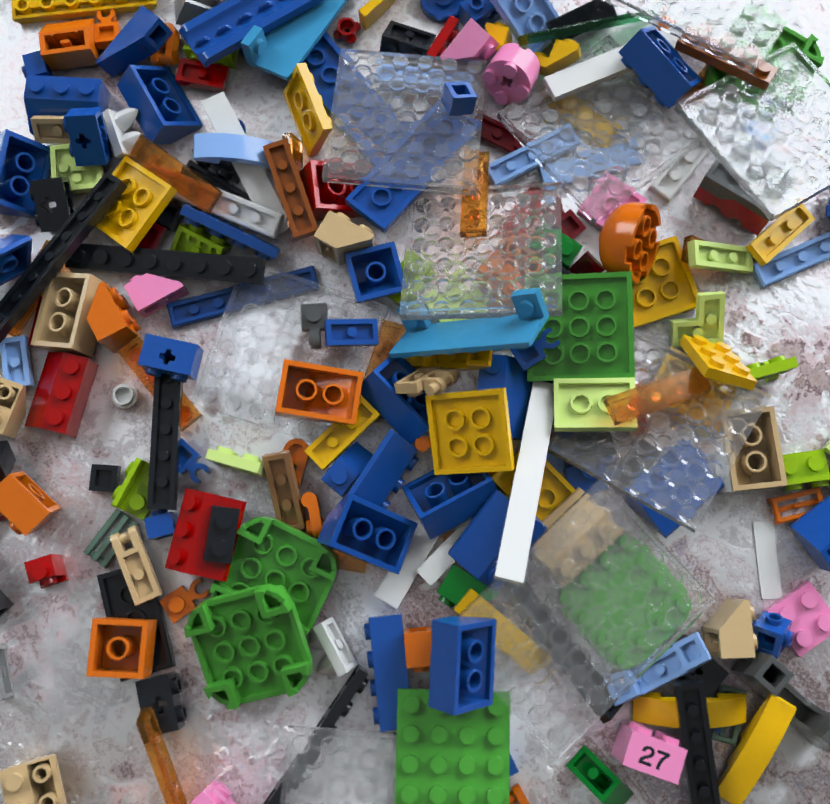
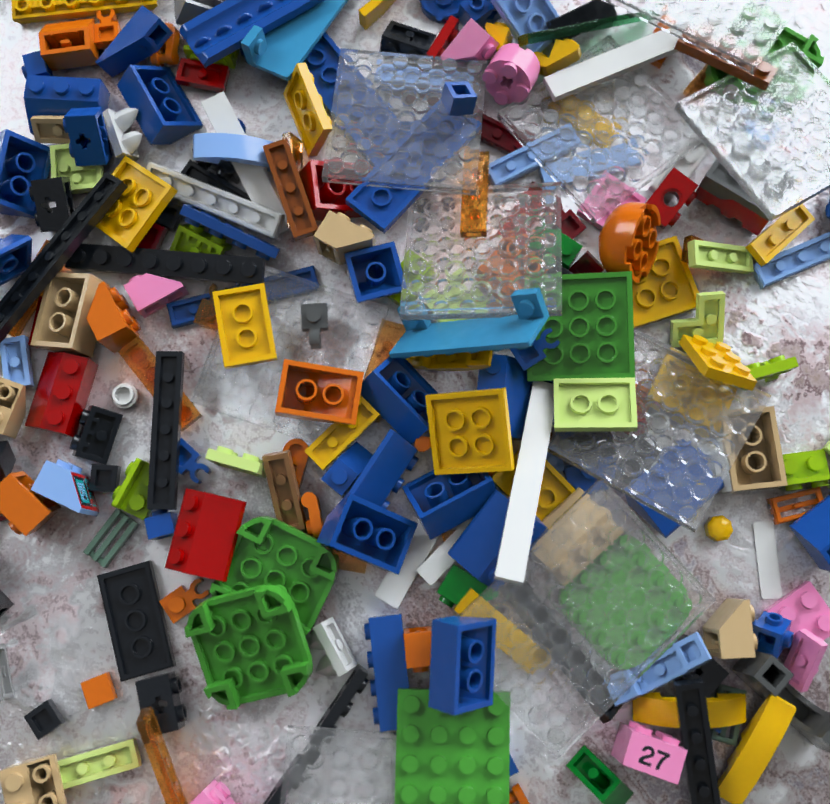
red brick [24,554,69,589] -> none
orange brick [86,617,157,679] -> none
tan plate [110,525,163,606] -> none
clear orange tile [128,134,223,214] -> none
blue brick [138,333,204,383] -> none
black plate [203,505,240,564] -> none
blue plate [324,318,379,347] -> none
red plate [334,17,361,44] -> none
tan plate [394,366,460,397] -> none
clear orange tile [603,367,712,425] -> none
blue slope [618,25,703,109] -> none
none -> black plate [24,699,66,740]
none -> light blue slope [30,459,99,516]
none -> yellowish green plate [57,737,142,789]
none -> black bracket [70,405,123,465]
none -> orange tile [80,672,118,709]
none -> clear orange plate [193,283,228,332]
none -> yellow plate [212,283,278,369]
none -> red brick [646,167,699,229]
none -> yellow tile [704,515,733,542]
none -> bright pink tile [784,629,828,693]

